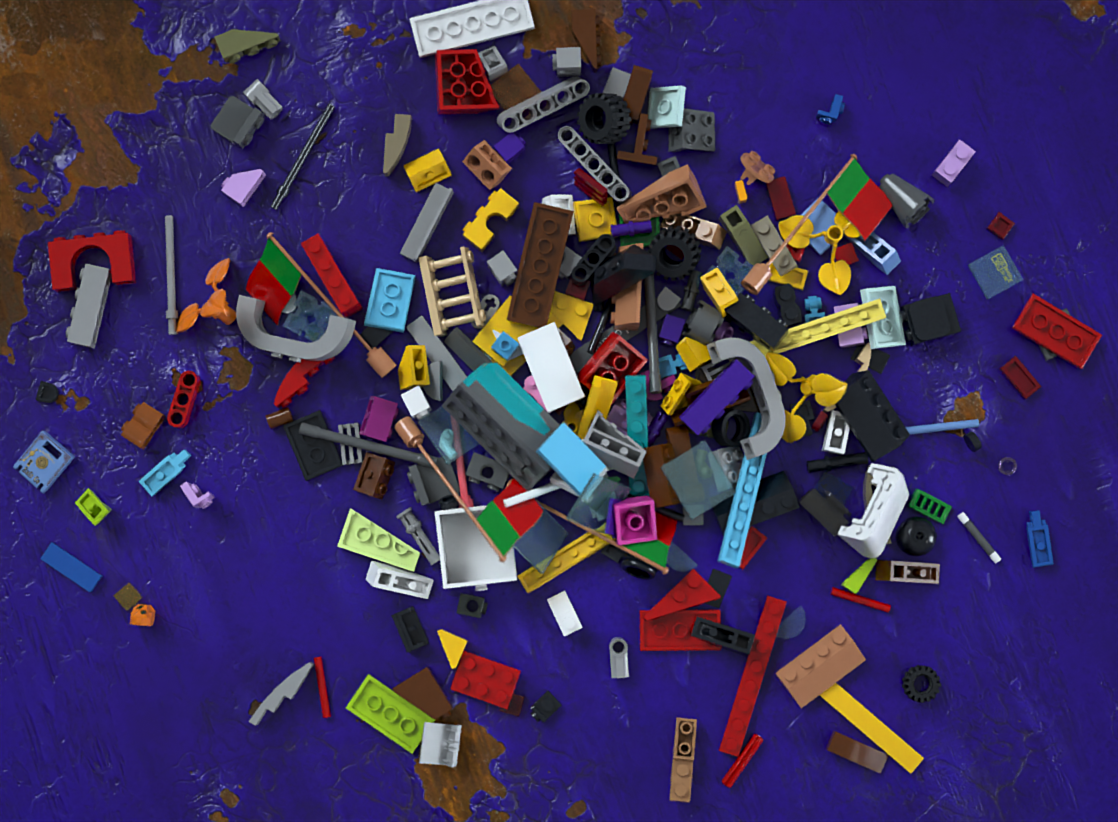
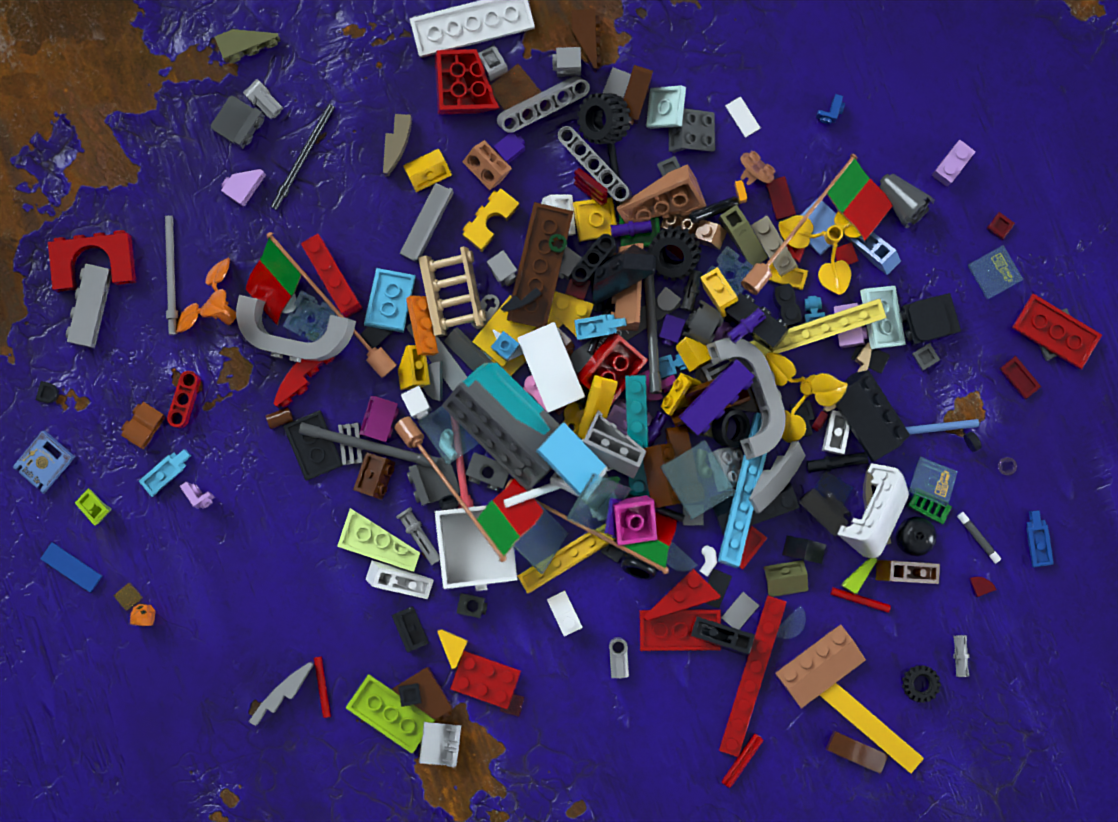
black bracket [530,691,562,723] -> none
reddish brown bracket [617,113,658,165] -> none
medium nougat slope [669,718,697,803] -> none
none -> black tile [398,683,422,707]
none -> orange plate [406,296,438,356]
none -> black slope [500,288,542,313]
none -> dark green bush [549,234,567,253]
none -> medium azure hinge [574,314,627,340]
none -> black axle [689,196,740,223]
none -> white arm [699,545,717,576]
none -> light grey sticker [721,592,759,630]
none -> white sticker [726,97,760,137]
none -> dark purple pin [727,308,766,344]
none -> light grey slope [749,441,806,513]
none -> olive panel [764,560,808,597]
none -> black slope [782,535,826,564]
none -> clear light blue tile [909,457,958,506]
none -> dark grey plate [912,343,940,371]
none -> light grey pin [953,635,970,677]
none -> dark red tile [969,577,996,597]

